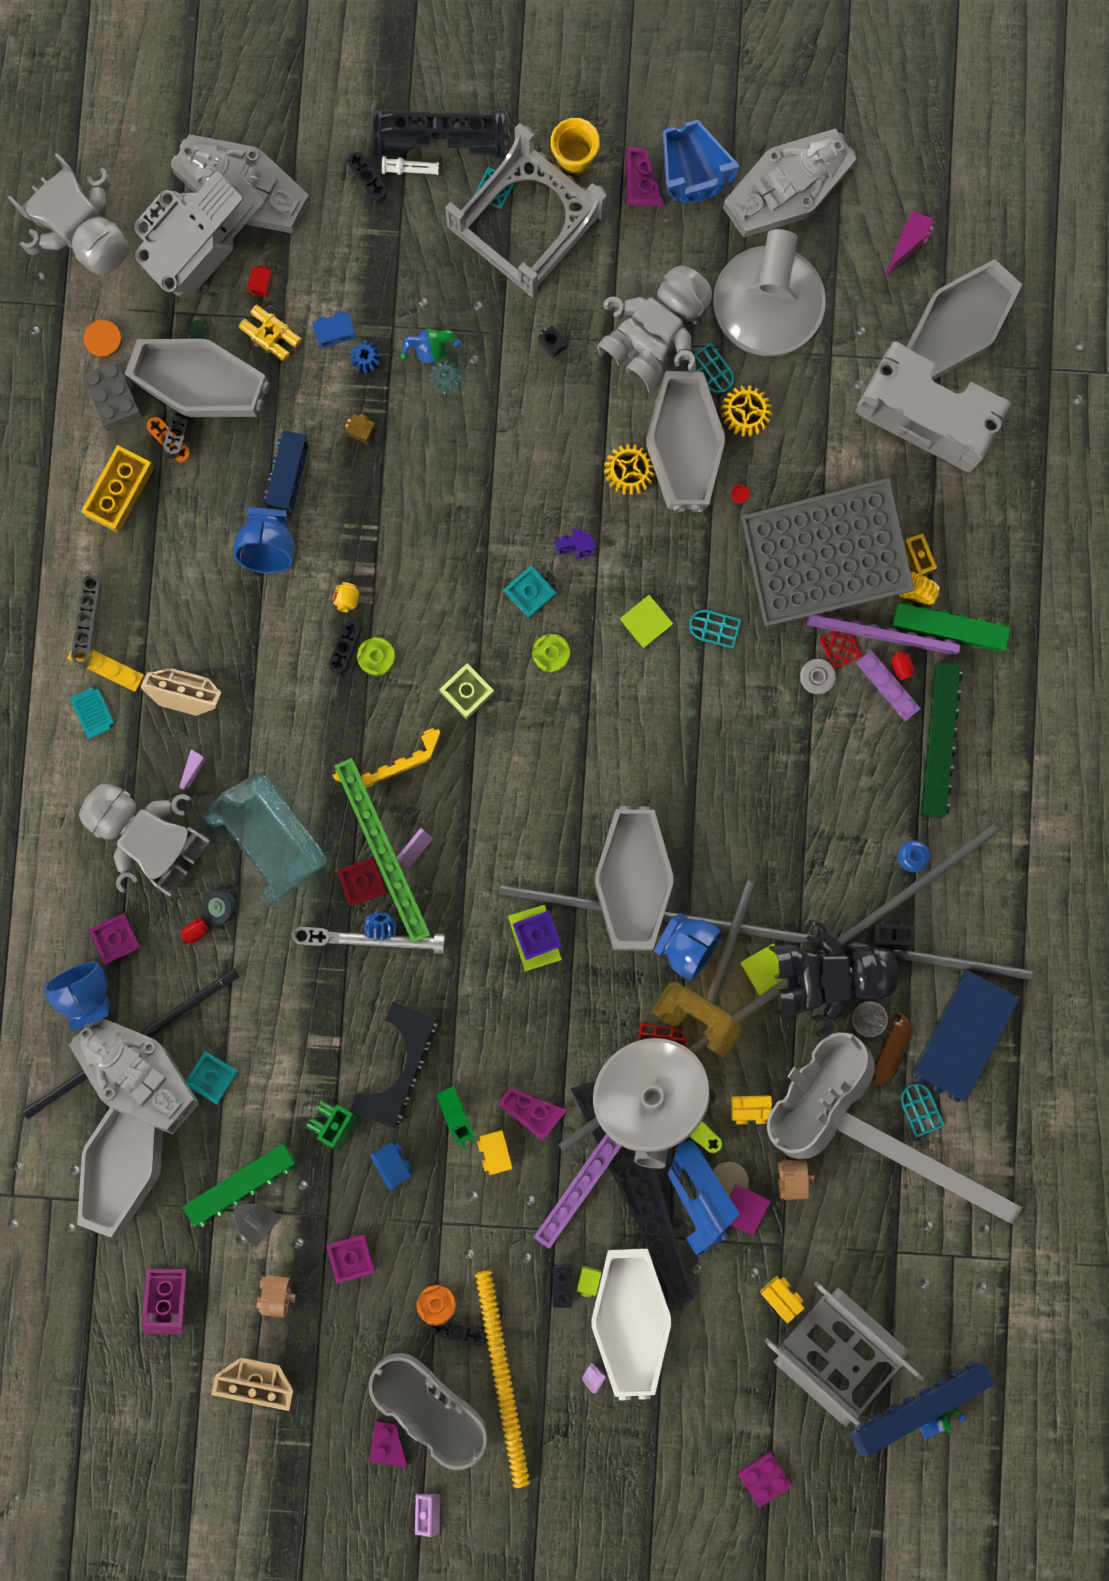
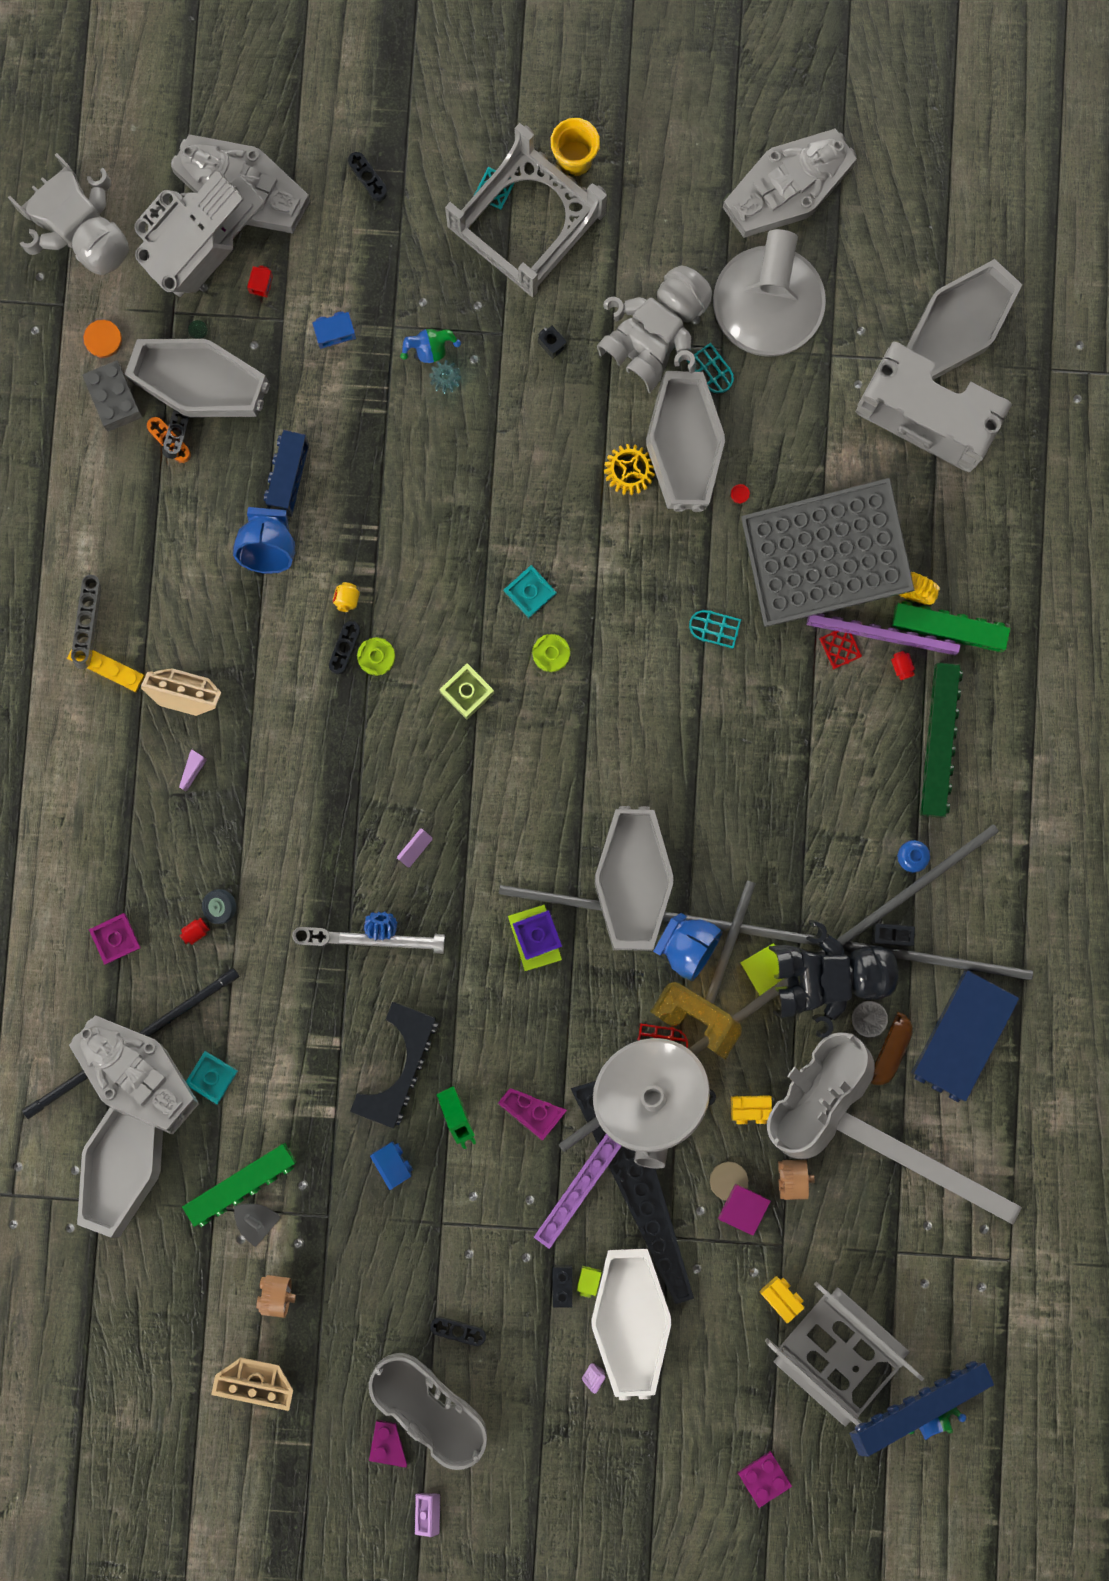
blue plate [43,961,110,1031] -> none
teal window [70,688,114,739] -> none
light grey piece [79,784,210,897] -> none
yellow brick [81,445,155,533] -> none
magenta slope [142,1269,186,1334] -> none
clear light blue windscreen [202,774,327,906] -> none
yellow pin [239,304,302,362] -> none
green brick [306,1100,359,1151] -> none
magenta plate [326,1234,375,1283] -> none
yellow slope [333,728,441,788] -> none
bright green plate [335,758,431,943] -> none
dark red plate [337,857,387,907] -> none
pearl gold brick [345,414,376,444] -> none
blue gear [349,340,381,373] -> none
black piece [373,107,505,158] -> none
white pin [382,157,439,175] -> none
orange tile [416,1285,456,1326] -> none
yellow piece [475,1270,530,1488] -> none
yellow brick [477,1130,512,1175] -> none
dark purple brick [555,529,596,559] -> none
lime tile [619,595,673,649] -> none
magenta wing [626,148,664,207] -> none
blue cone [663,120,739,203] -> none
blue panel [668,1140,740,1256] -> none
lime piece [690,1121,722,1153] -> none
yellow gear [721,386,772,437] -> none
light grey wheel [800,659,836,695] -> none
medium lavender plate [856,650,921,721] -> none
magenta slope [885,211,934,275] -> none
teal window [901,1084,944,1138] -> none
yellow brick [904,533,937,576] -> none

